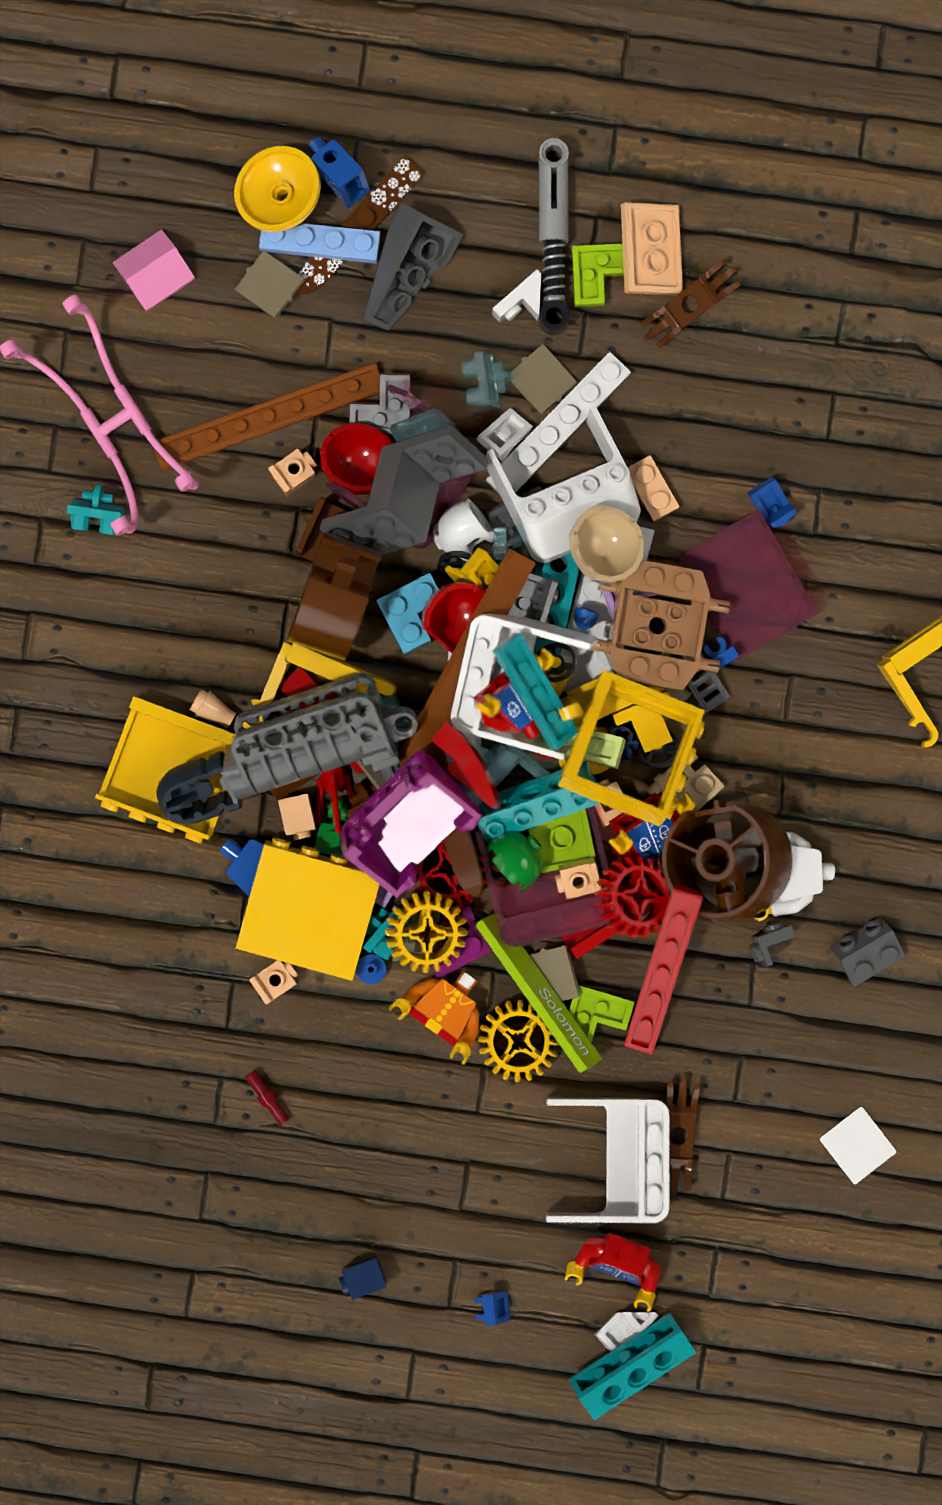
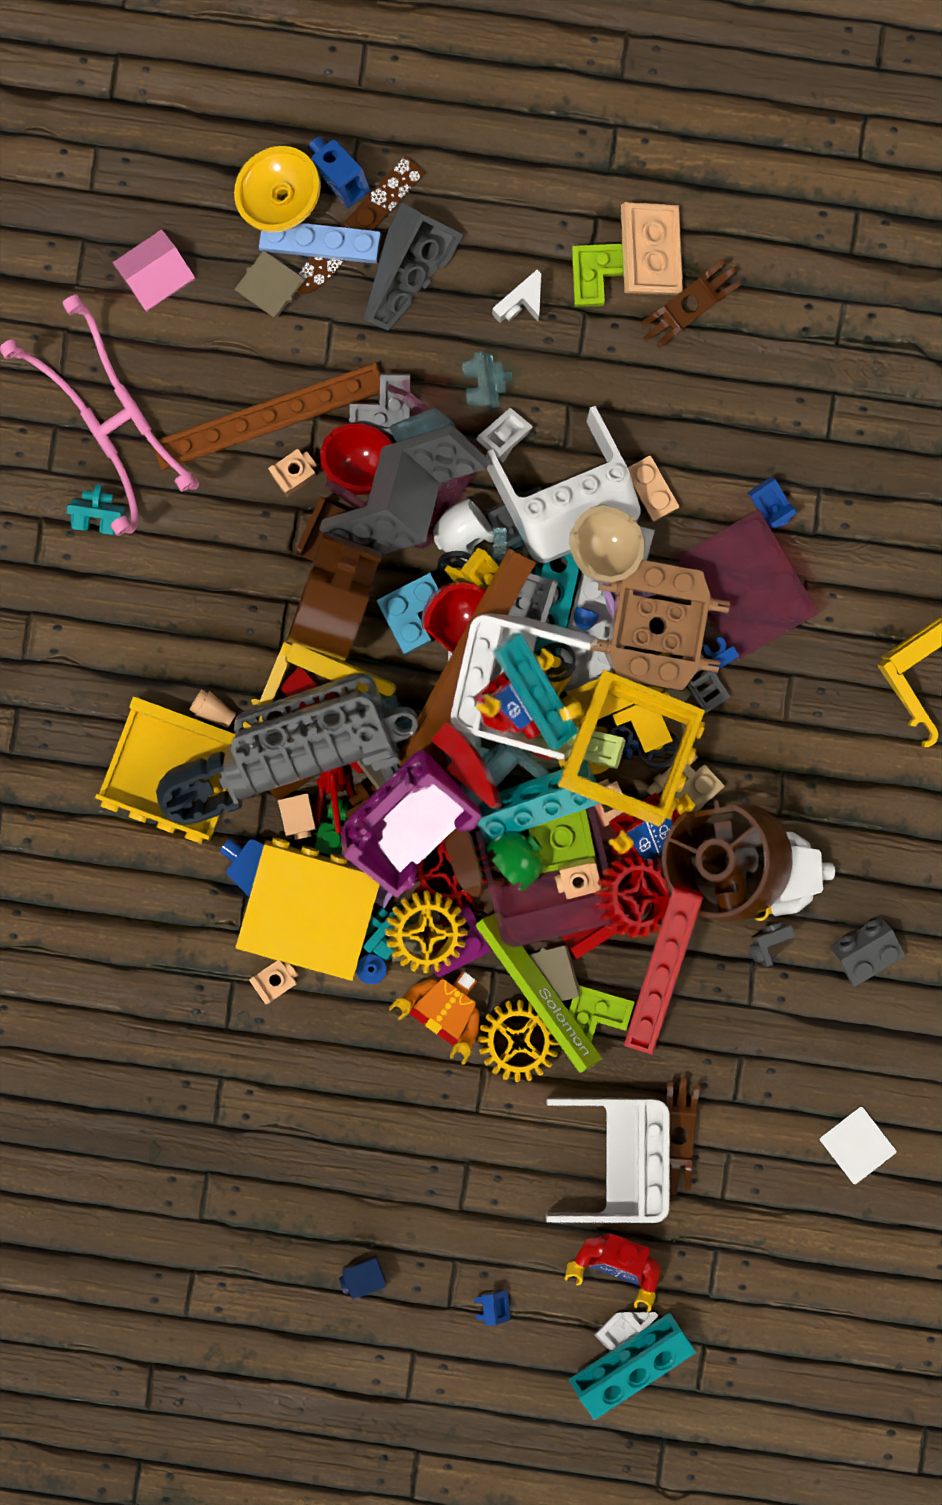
dark red bar [245,1070,290,1126] -> none
white plate [486,352,631,493] -> none
dark tan piece [506,344,577,415] -> none
piece [538,138,569,336] -> none

